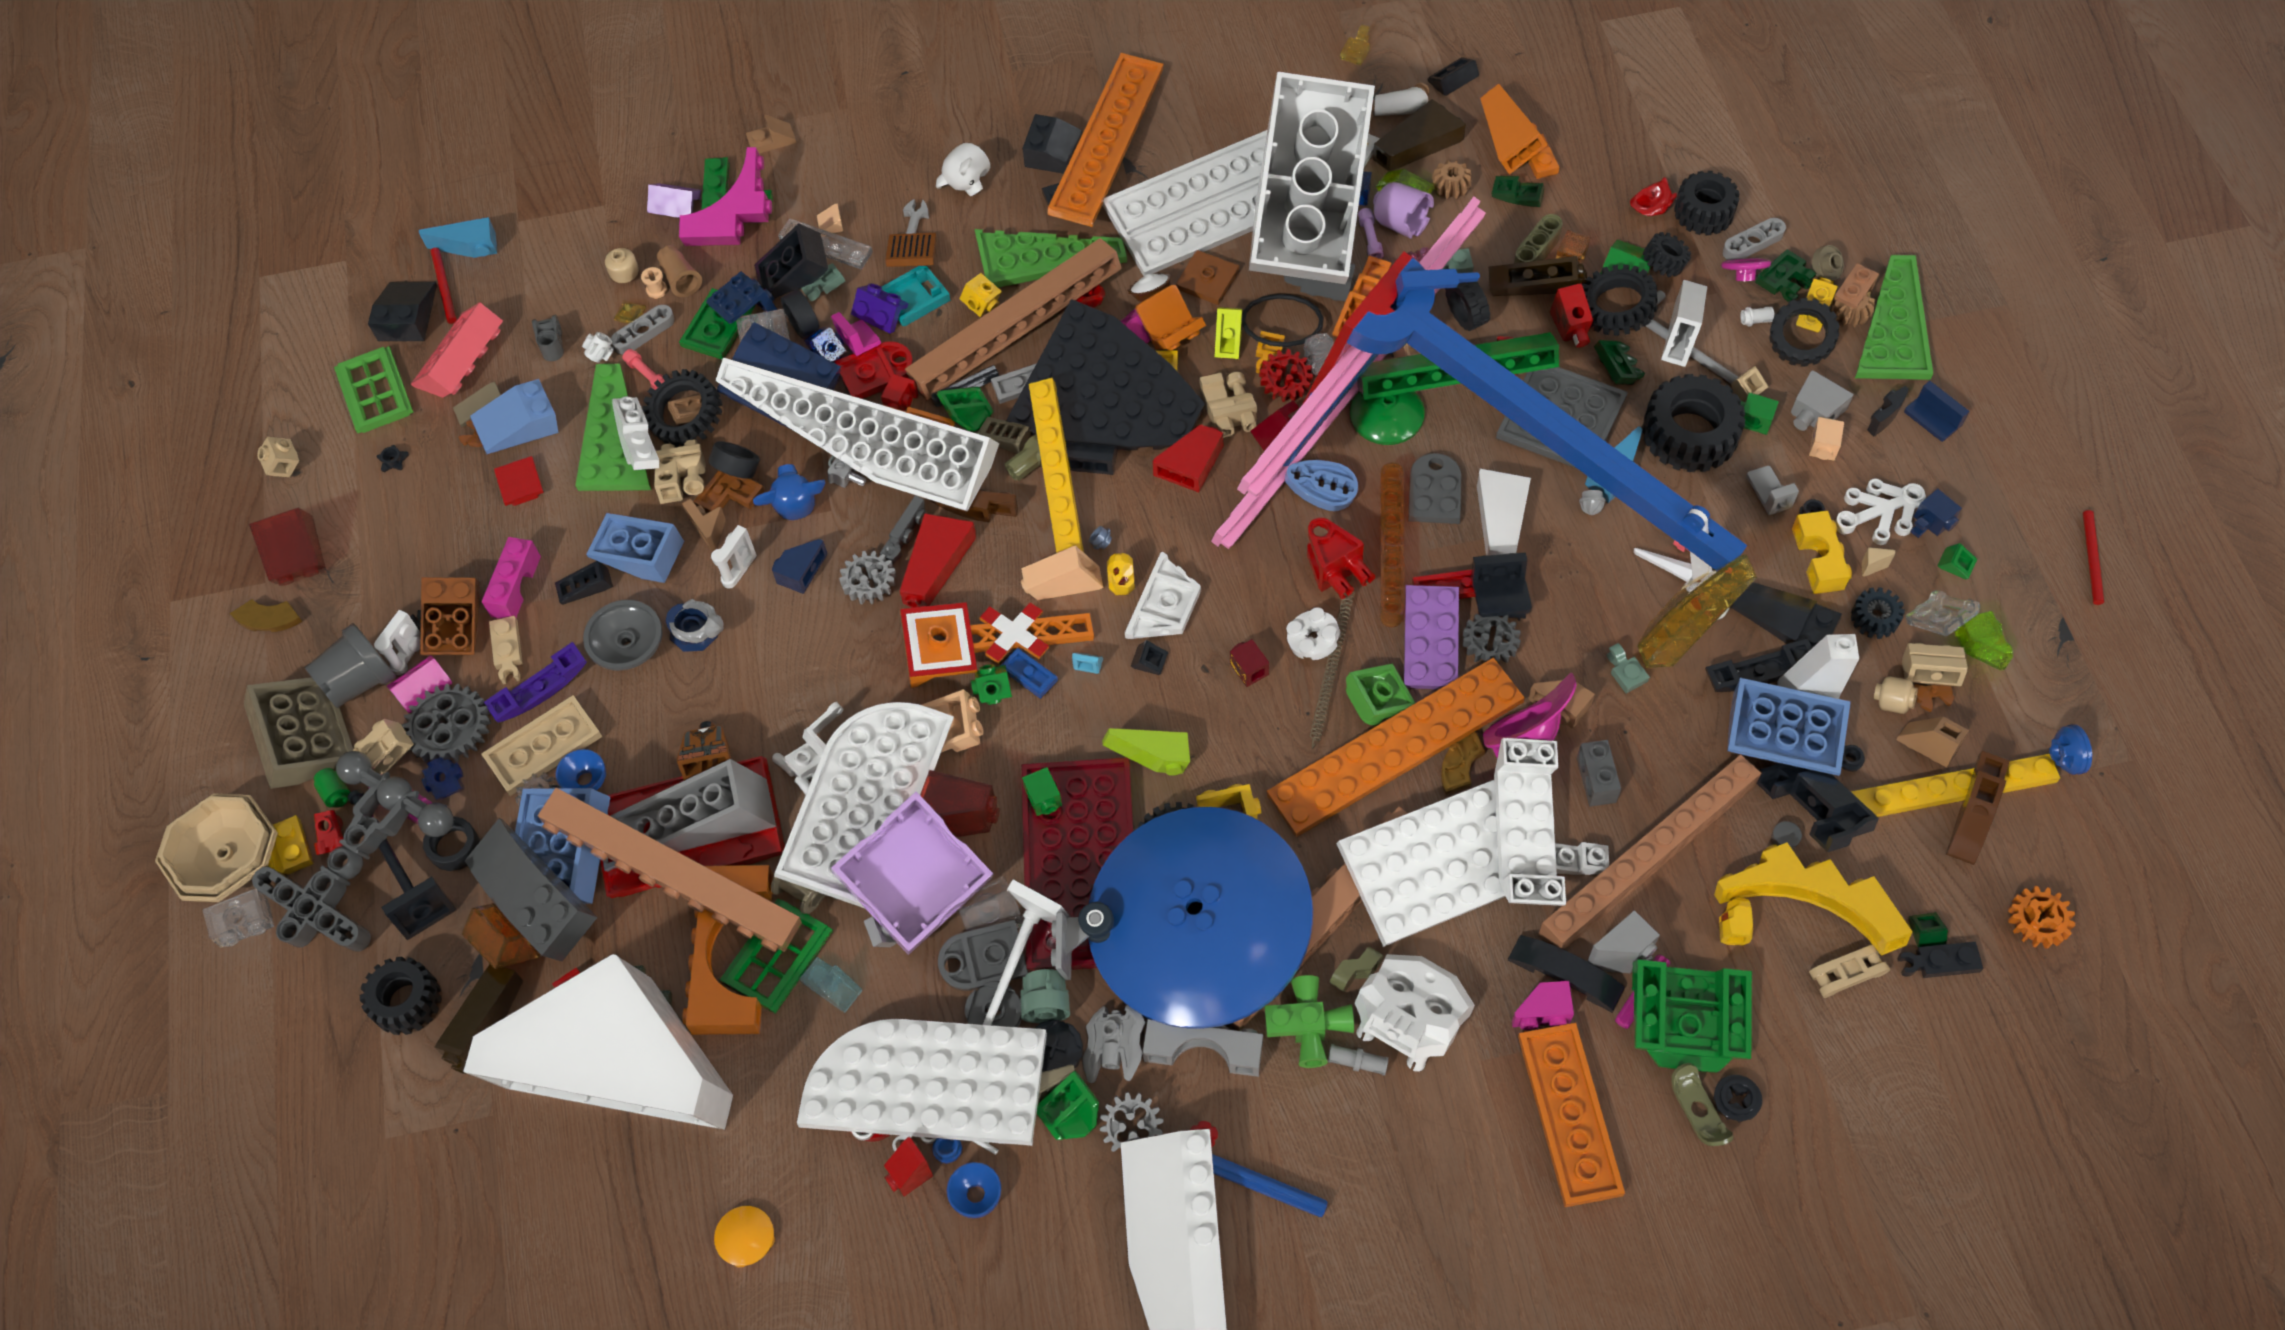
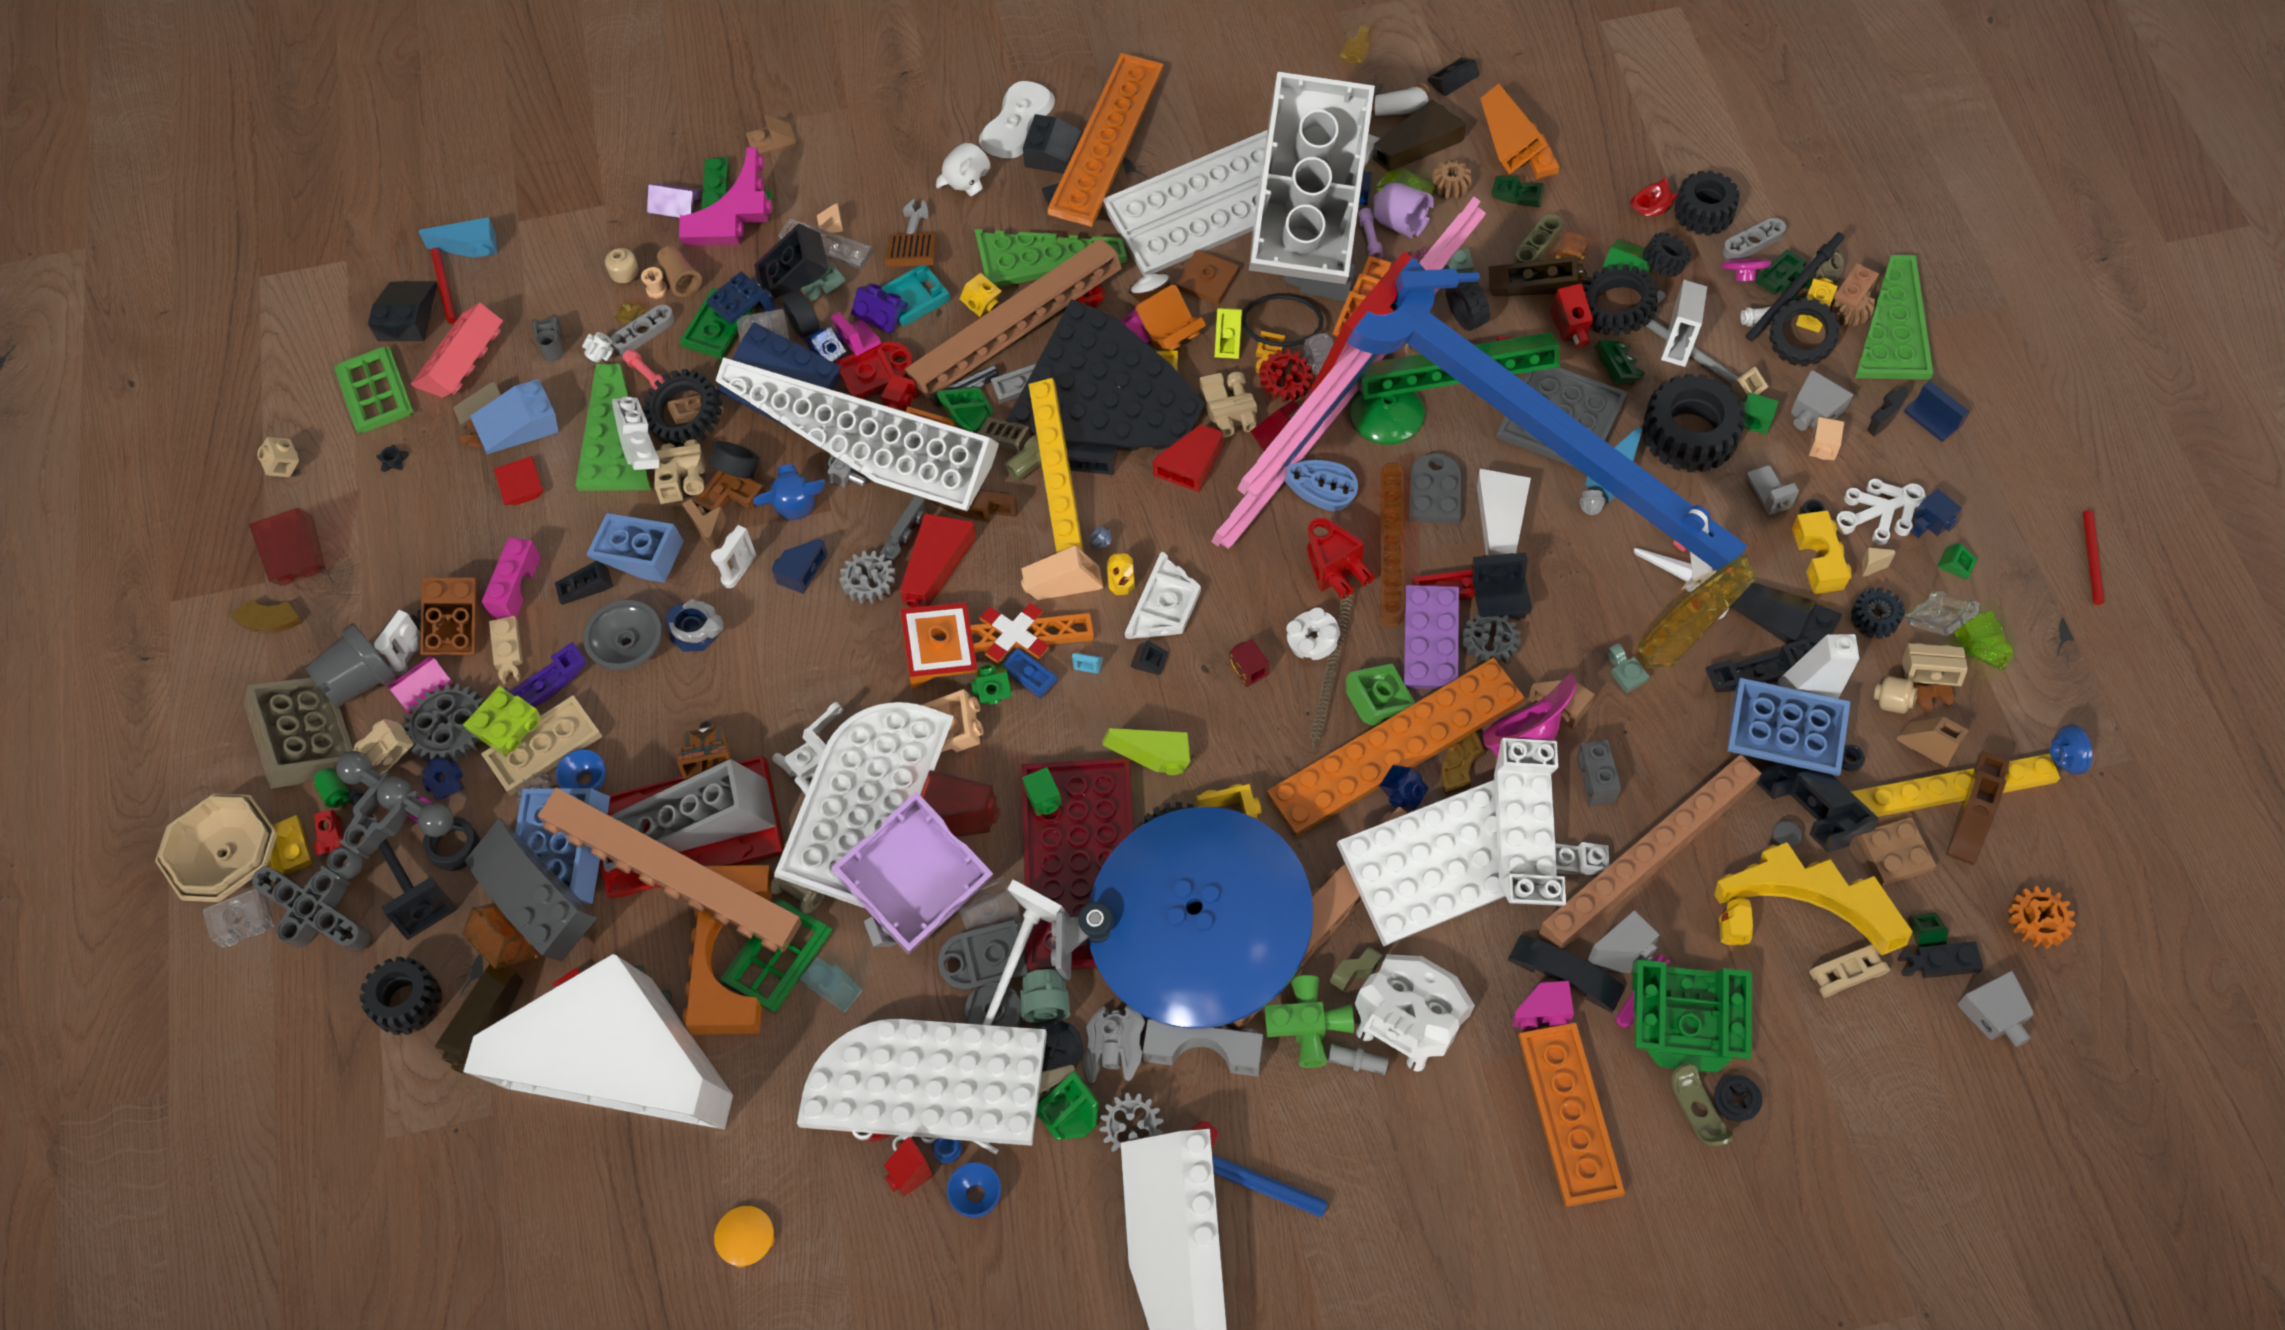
none -> lime plate [463,686,541,758]
none -> white plate [979,81,1055,158]
none -> clear blue brick [1379,765,1429,810]
none -> black bar [1745,232,1845,342]
none -> medium nougat plate [1857,817,1936,886]
none -> light grey torso [1957,971,2033,1047]

